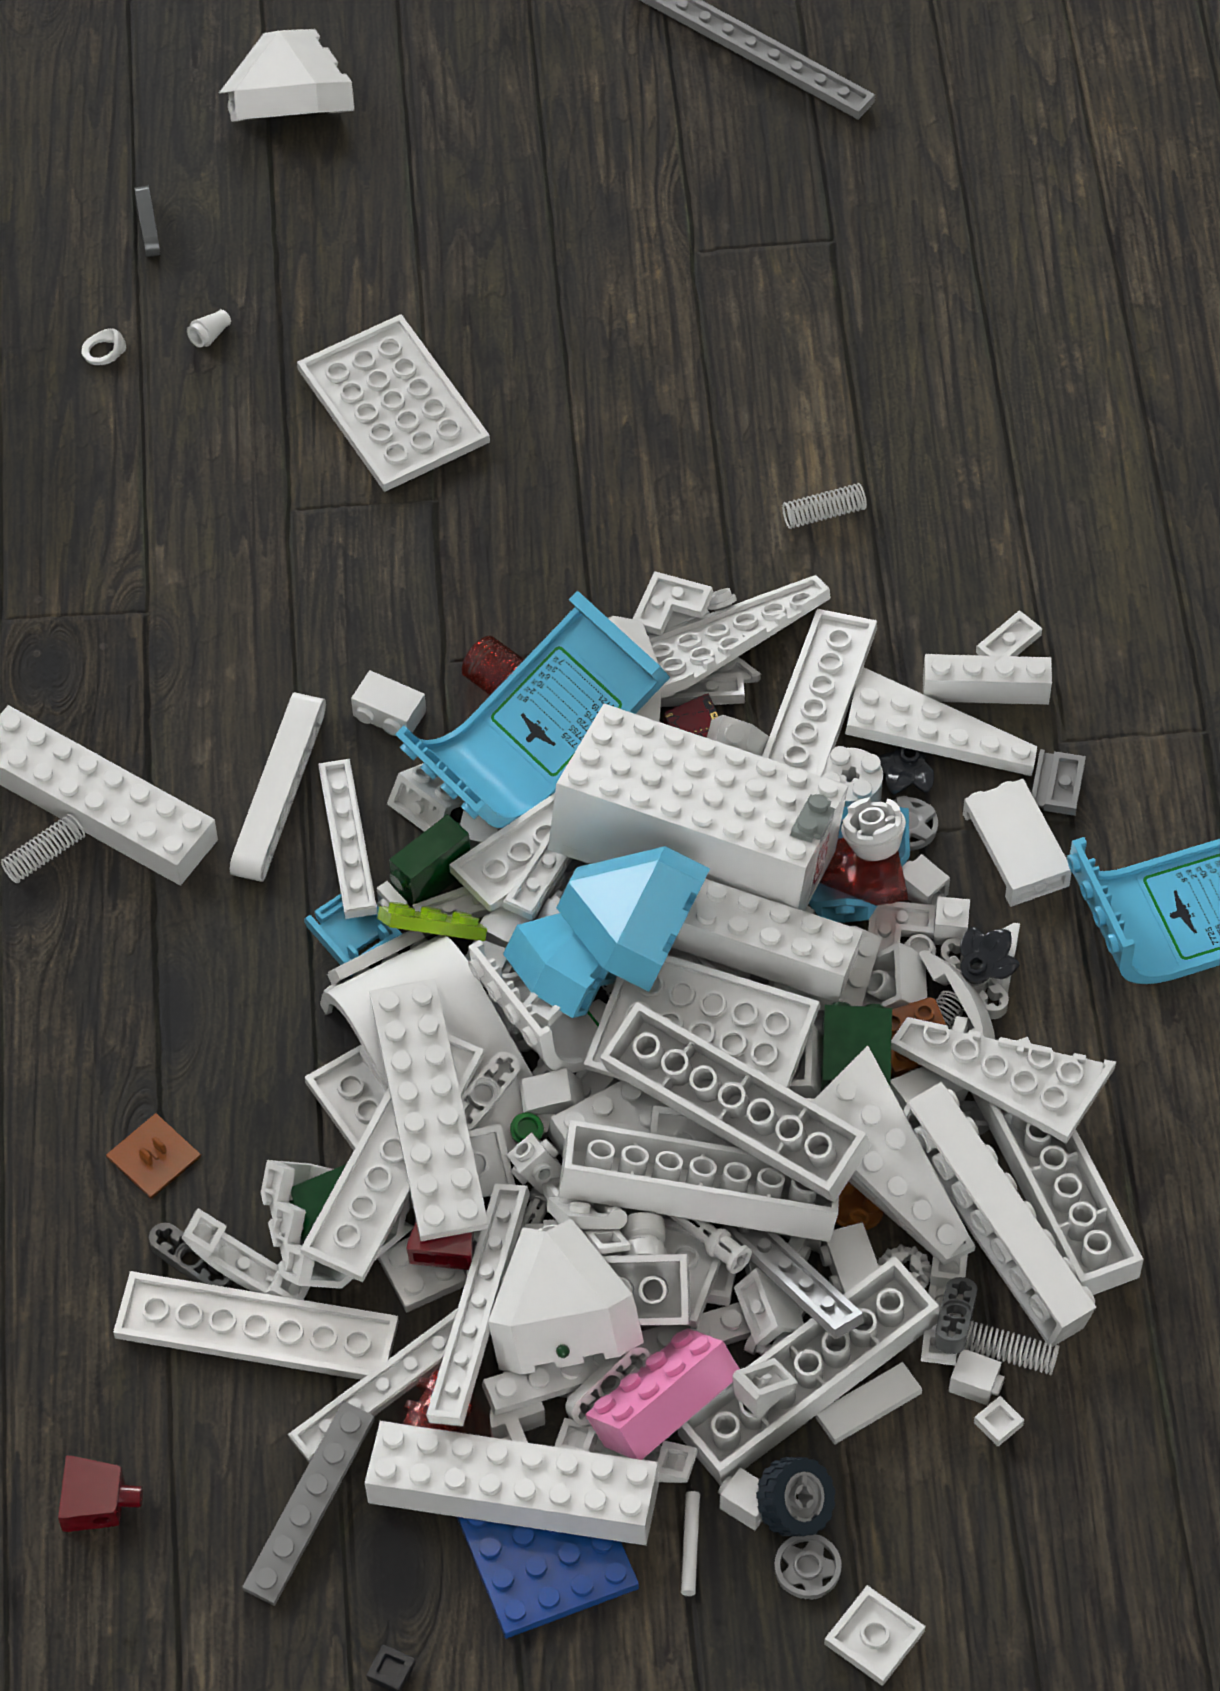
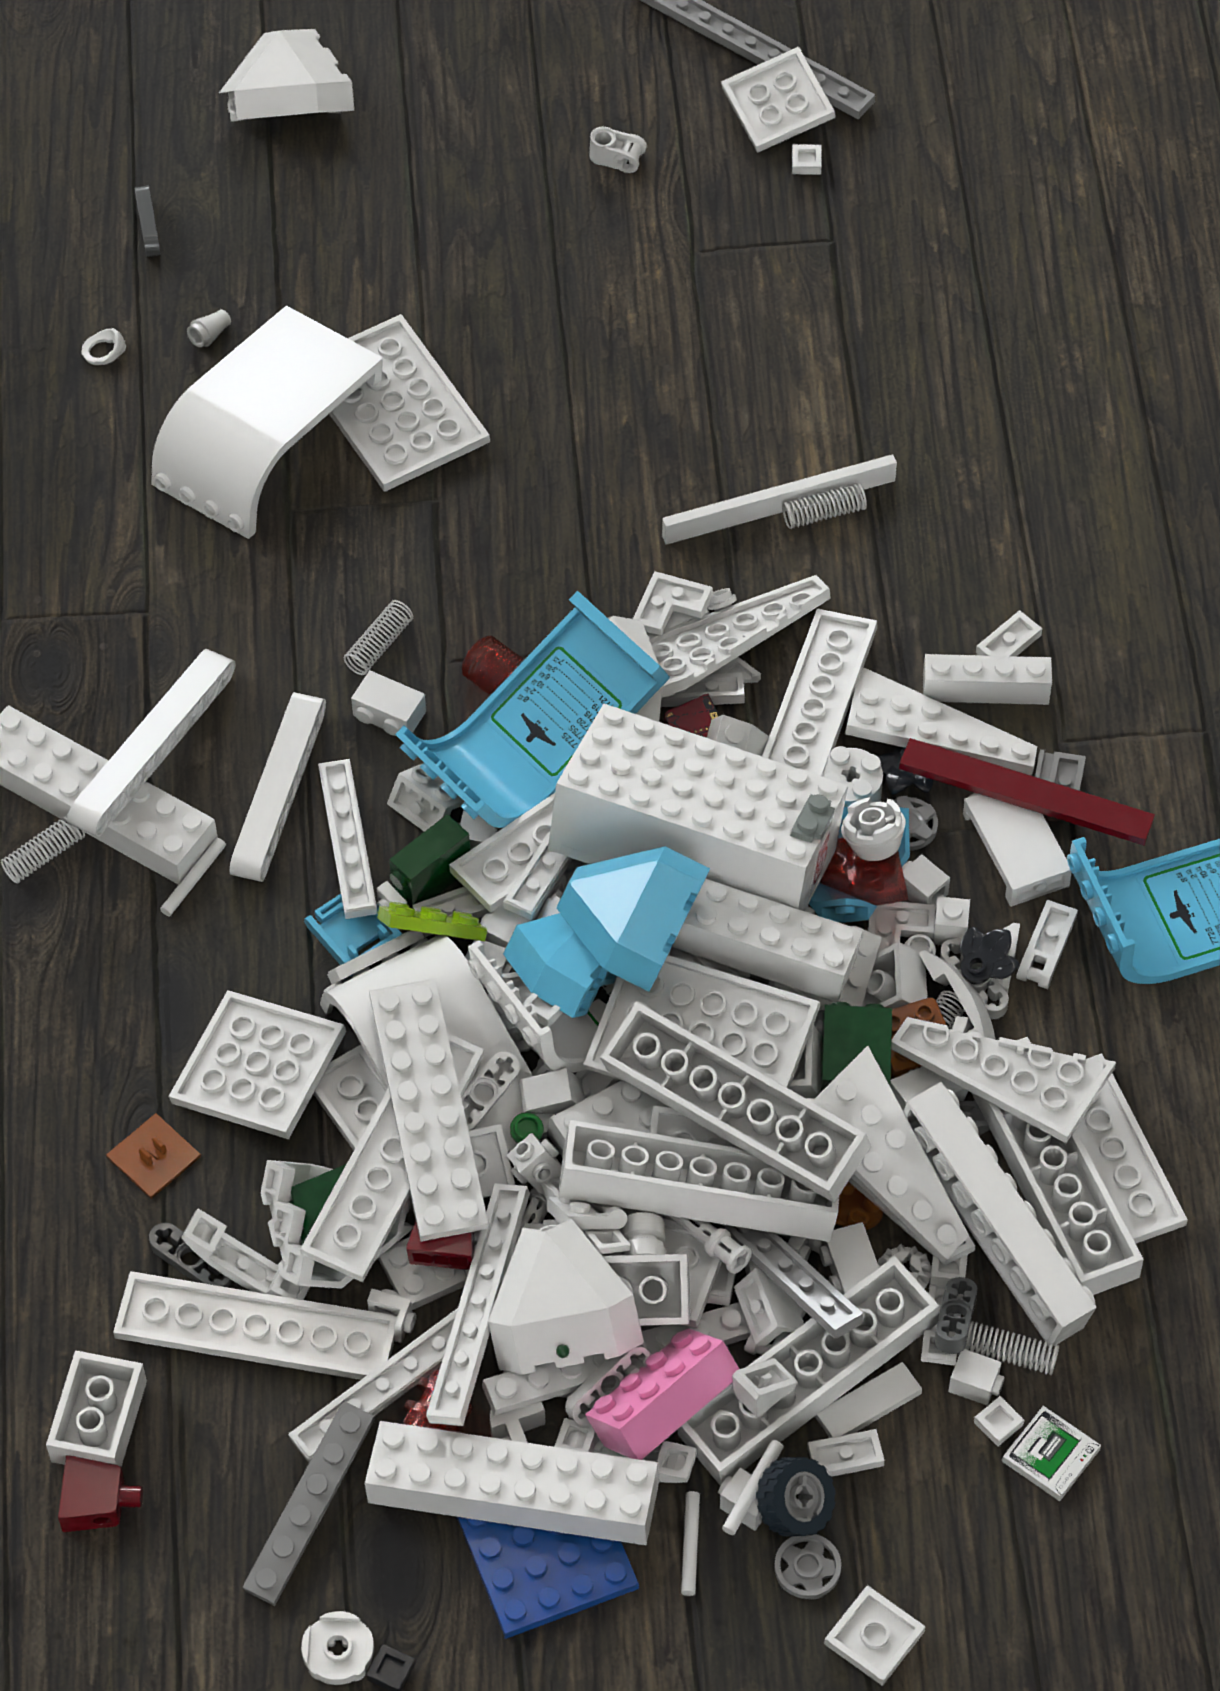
none -> white brick [46,1350,147,1467]
none -> white beam [67,649,235,837]
none -> white panel [151,306,383,539]
none -> white bar [160,838,226,917]
none -> white plate [168,990,346,1139]
none -> white plate [301,1611,374,1685]
none -> white piece [344,600,413,675]
none -> white bracket [367,1289,416,1343]
none -> white piece [589,126,647,173]
none -> white tile [662,455,897,545]
none -> white plate [721,47,835,153]
none -> white bar [722,1440,784,1535]
none -> white plate [792,145,822,174]
none -> white plate [807,1429,885,1477]
none -> dark red tile [899,738,1155,846]
none -> white tile [1002,1406,1101,1501]
none -> white plate [1016,900,1078,989]
none -> white plate [1076,1053,1187,1244]

